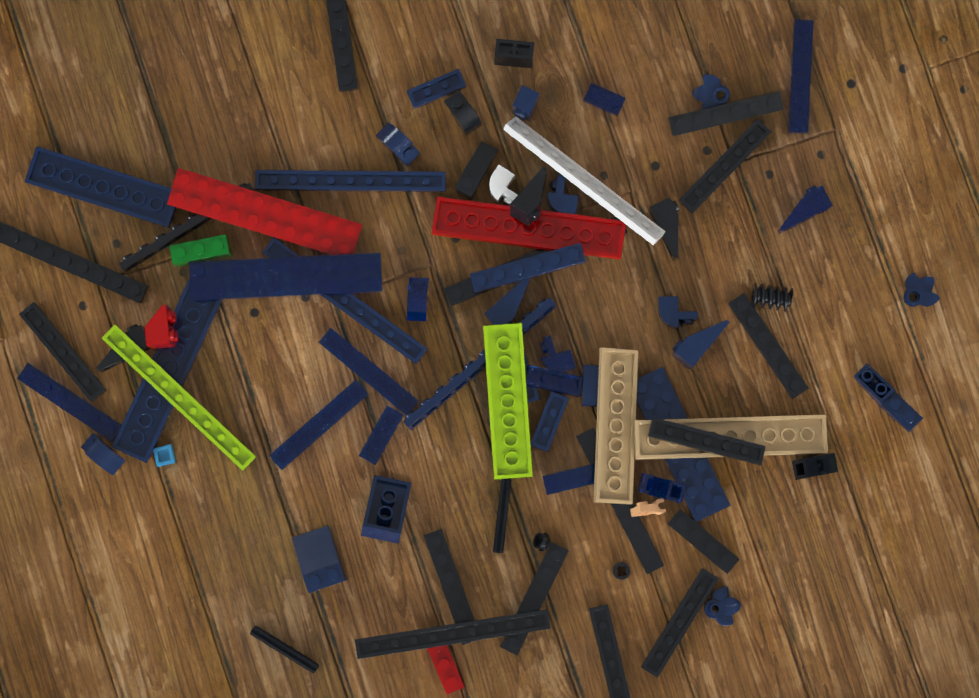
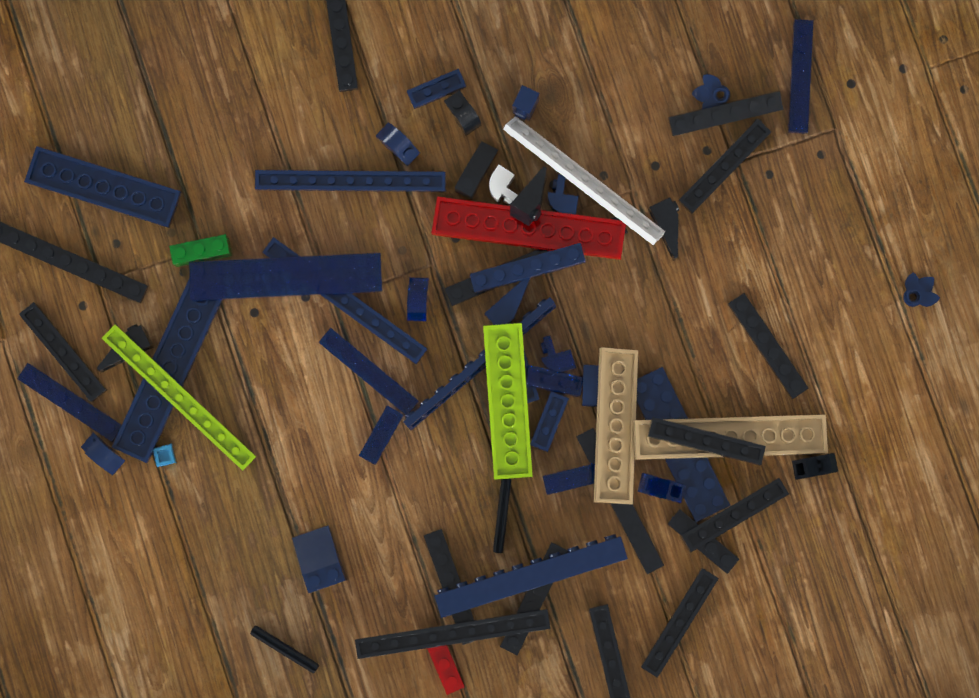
black plate [119,183,255,272] -> none
red slope [145,305,179,350] -> none
red plate [167,168,362,261] -> none
clear blue plate [269,380,369,470] -> none
dark blue slope [361,475,412,544] -> none
black hinge [494,39,534,68] -> none
black plate [533,533,551,551] -> none
clear blue plate [583,83,626,116] -> none
black bush [613,562,630,580] -> none
light nougat plate [630,499,666,517] -> none
dark blue brick [658,296,698,329] -> none
dark blue slope [672,320,730,370] -> none
dark blue plate [704,587,741,626] -> none
black piece [752,282,793,312] -> none
clear blue slope [778,185,833,234] -> none
dark blue slope [853,363,923,433] -> none
none -> dark blue brick [434,534,628,618]
none -> black plate [680,478,789,553]

